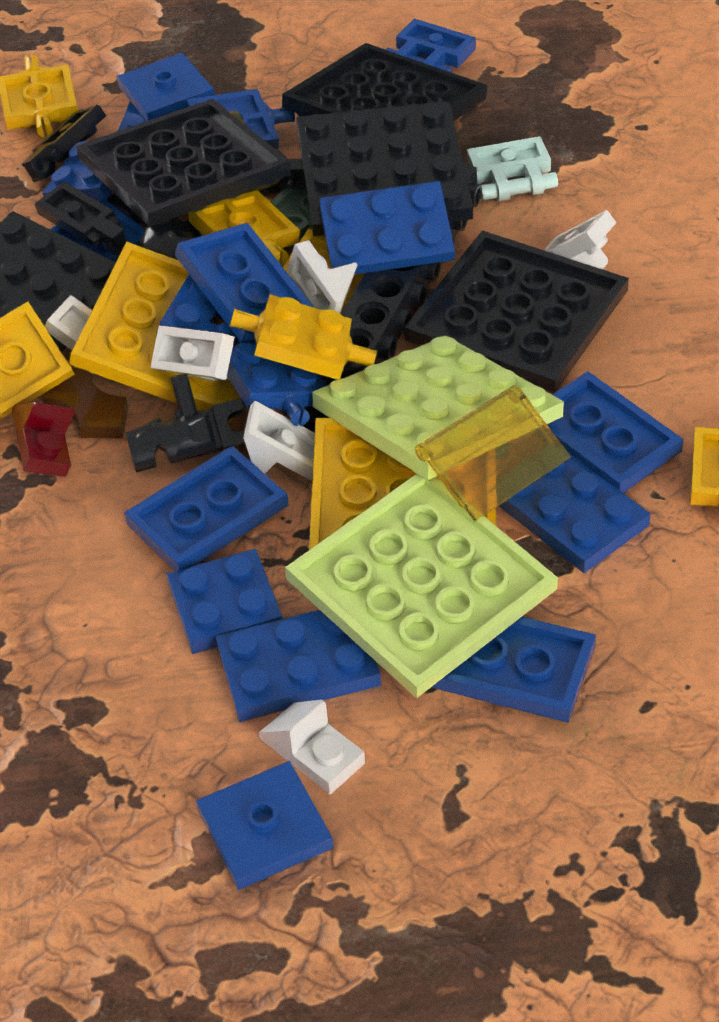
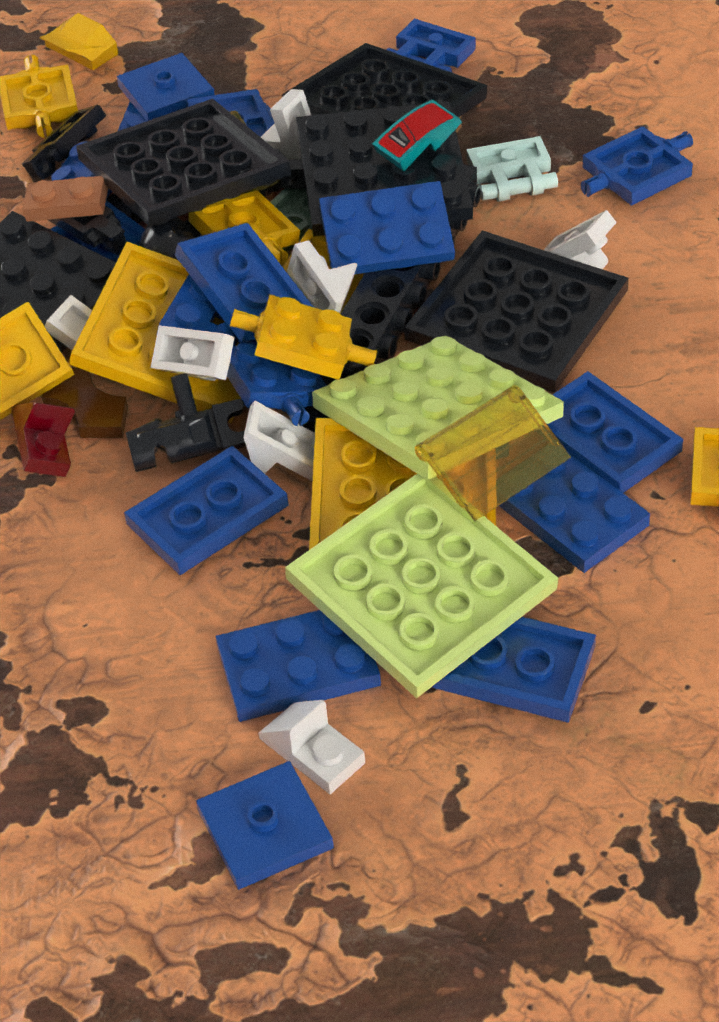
blue plate [166,549,282,654] -> none
none -> nougat plate [22,176,108,222]
none -> yellow slope [40,13,118,71]
none -> white slope [261,89,311,159]
none -> slope [372,100,462,171]
none -> blue plate [581,126,693,206]

